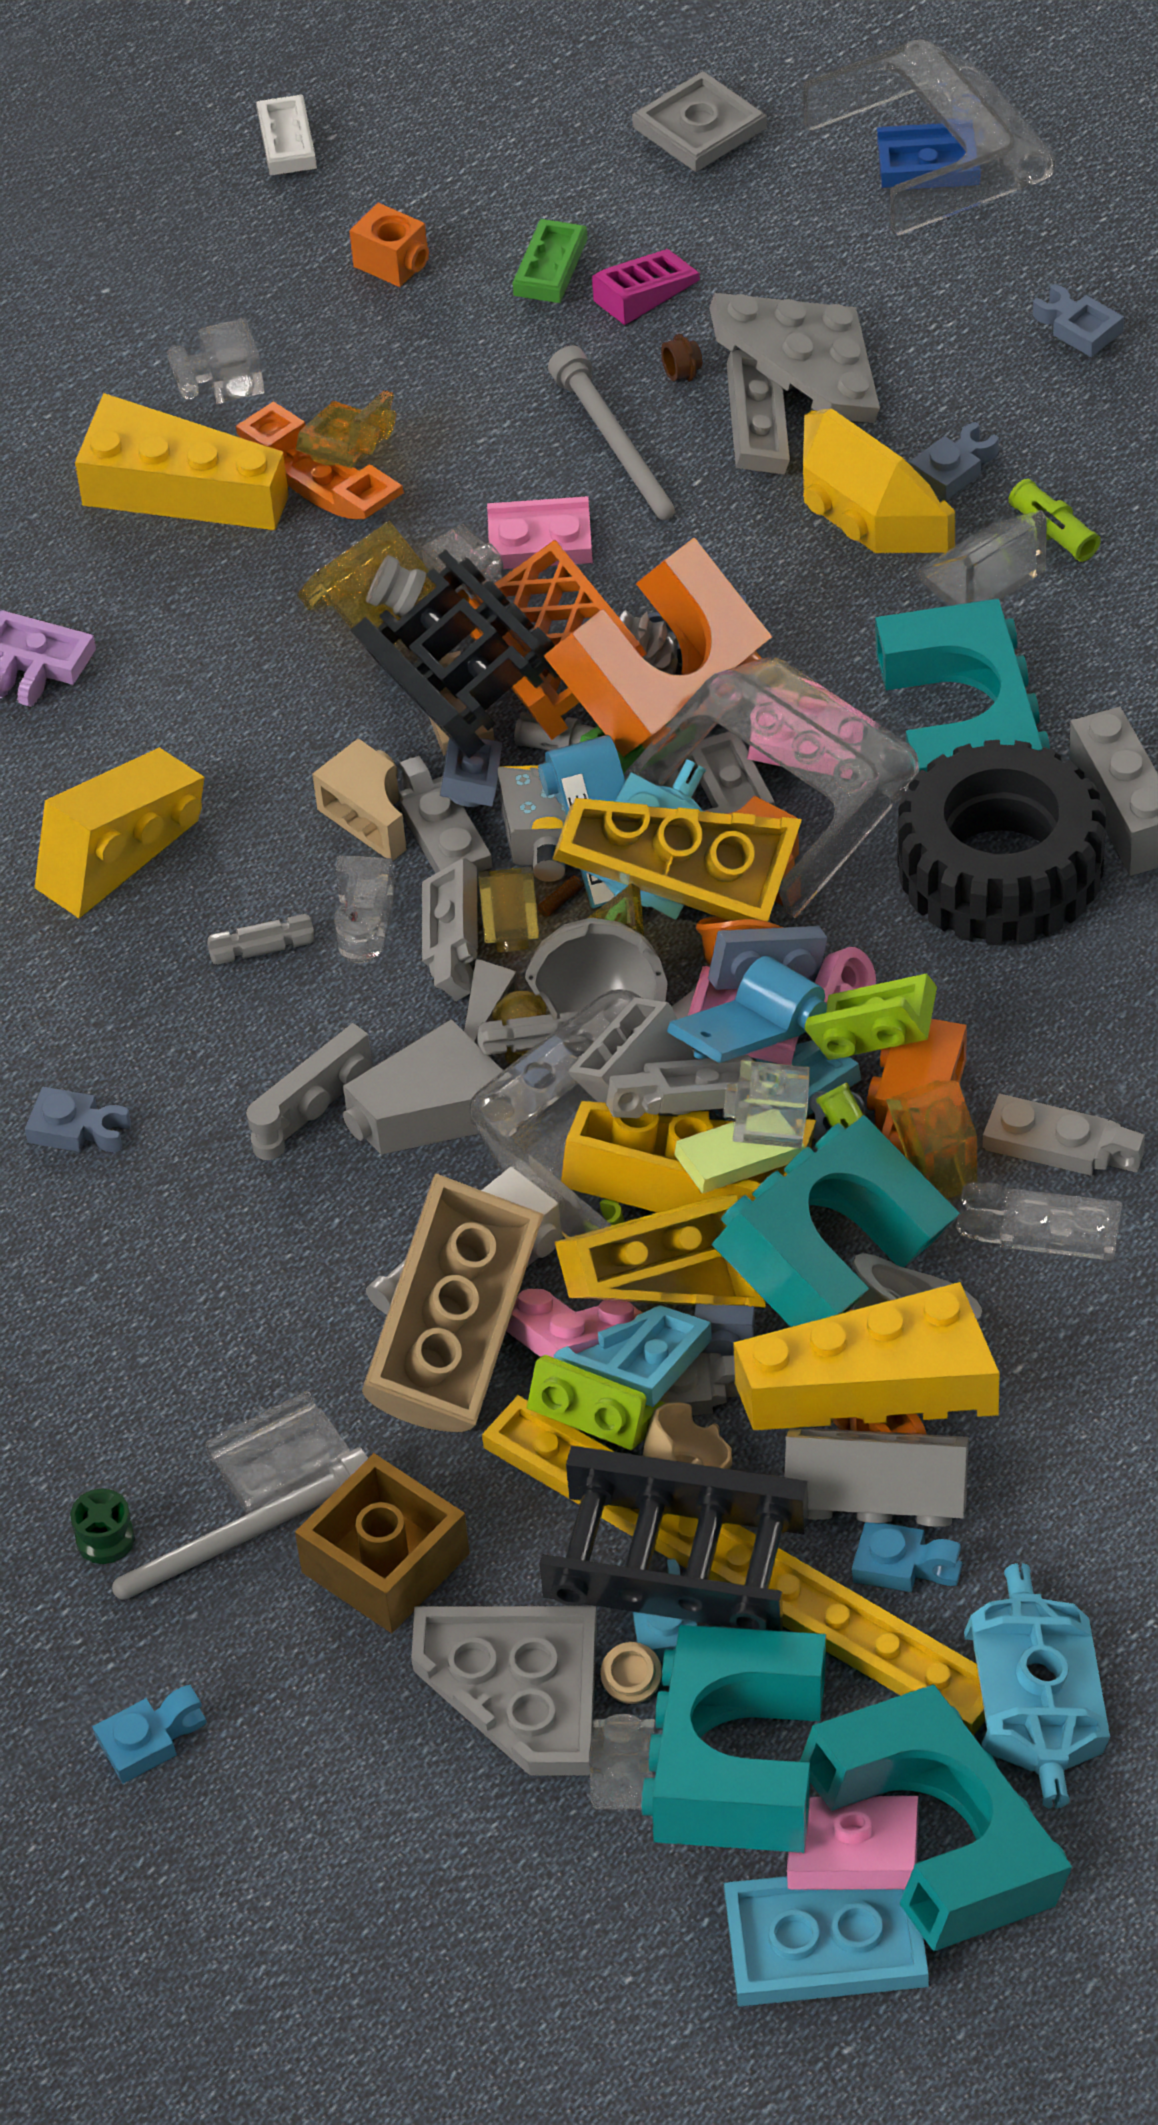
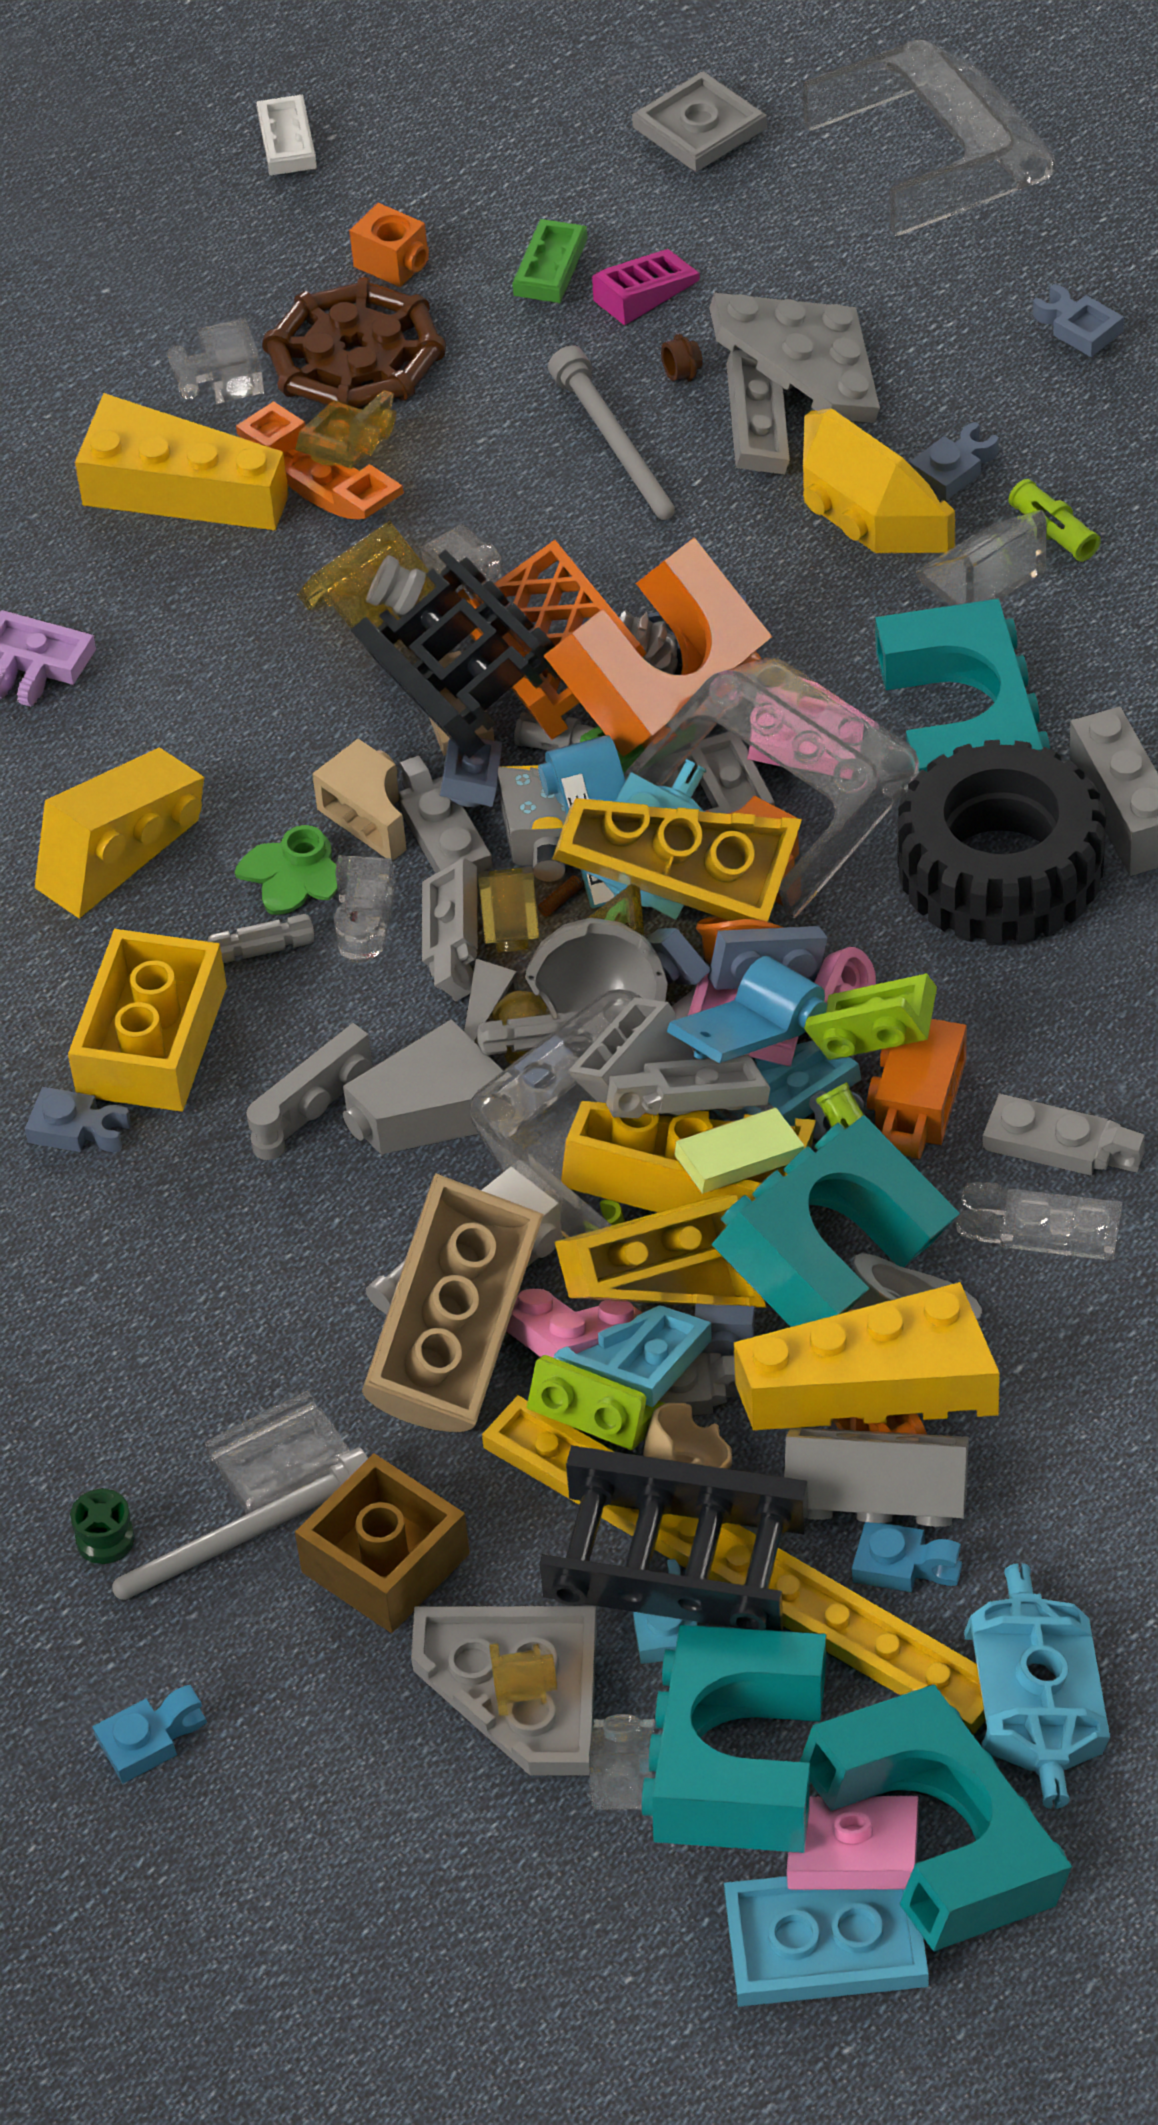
bright pink plate [487,496,593,570] -> none
tan plate [601,1642,662,1704] -> none
clear brick [723,1060,810,1148] -> none
blue plate [877,121,978,188] -> none
clear yellow slope [886,1080,978,1199] -> none
none -> yellow brick [68,929,227,1112]
none -> bright green plate [234,825,341,915]
none -> reddish brown plate [262,277,447,415]
none -> clear yellow brick [489,1643,558,1717]
none -> sand blue plate [647,928,711,985]

